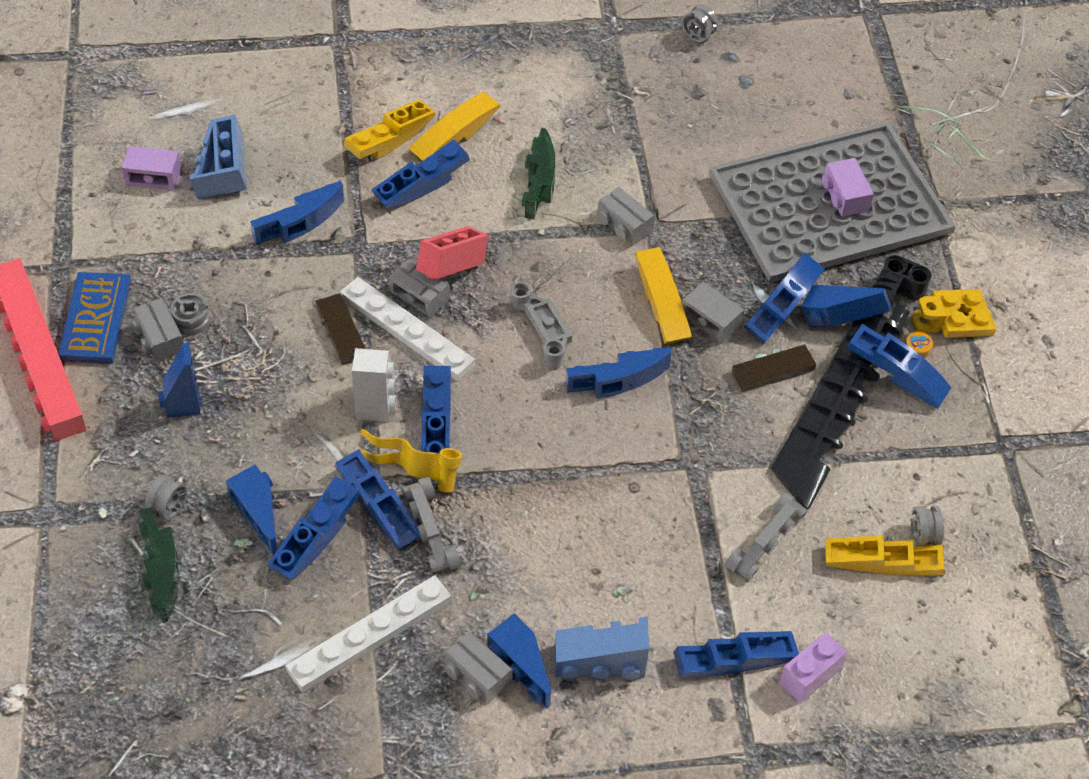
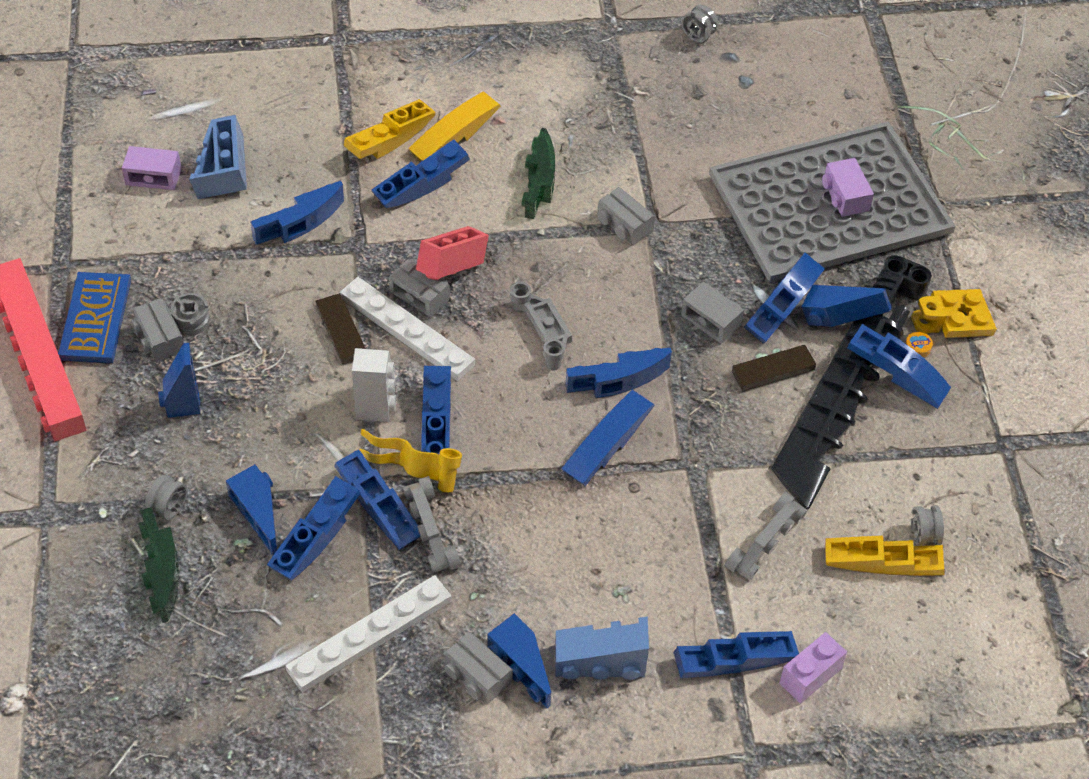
yellow slope [634,247,692,345] -> none
none -> blue slope [562,390,655,487]

